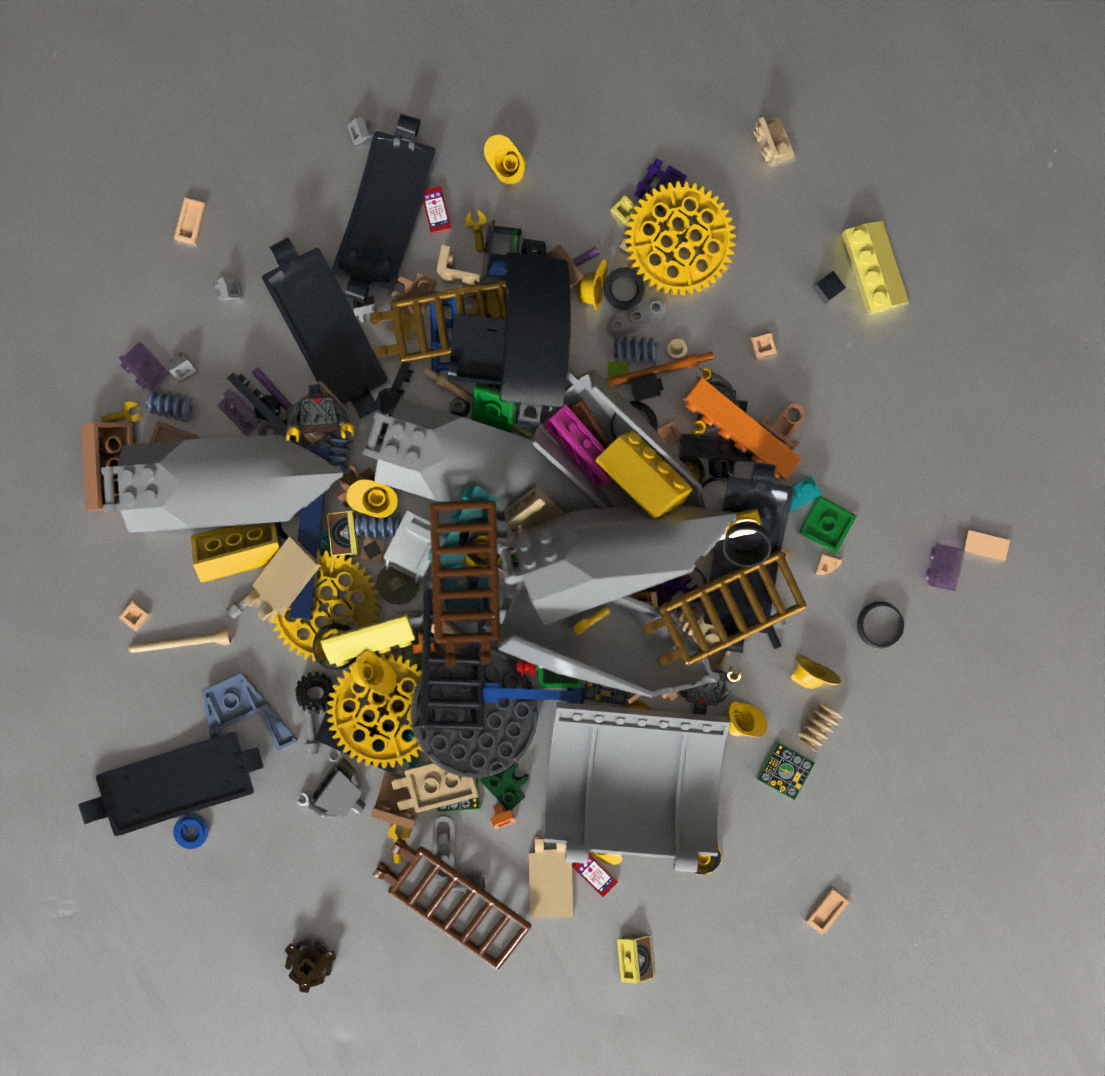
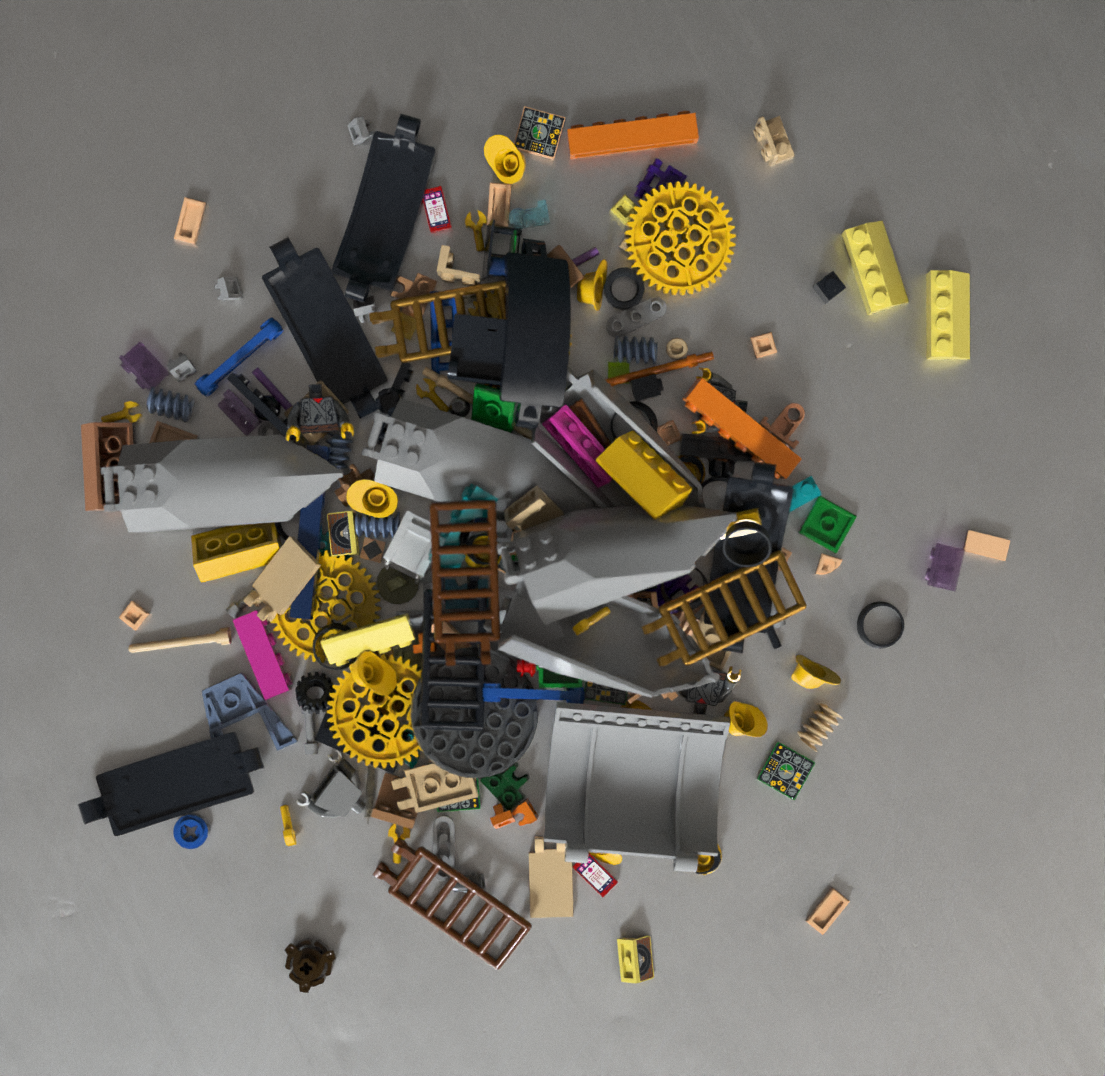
none -> blue piece [195,317,284,397]
none -> dark pink brick [233,610,293,700]
none -> yellow bar [280,805,297,846]
none -> dark tan piece [365,766,376,824]
none -> yellow bar [416,378,449,412]
none -> light nougat tile [487,183,512,227]
none -> clear light blue leg [509,200,550,229]
none -> orange tile [512,798,539,826]
none -> tile [514,106,566,160]
none -> orange brick [567,111,699,159]
none -> light yellow slope [926,270,970,359]

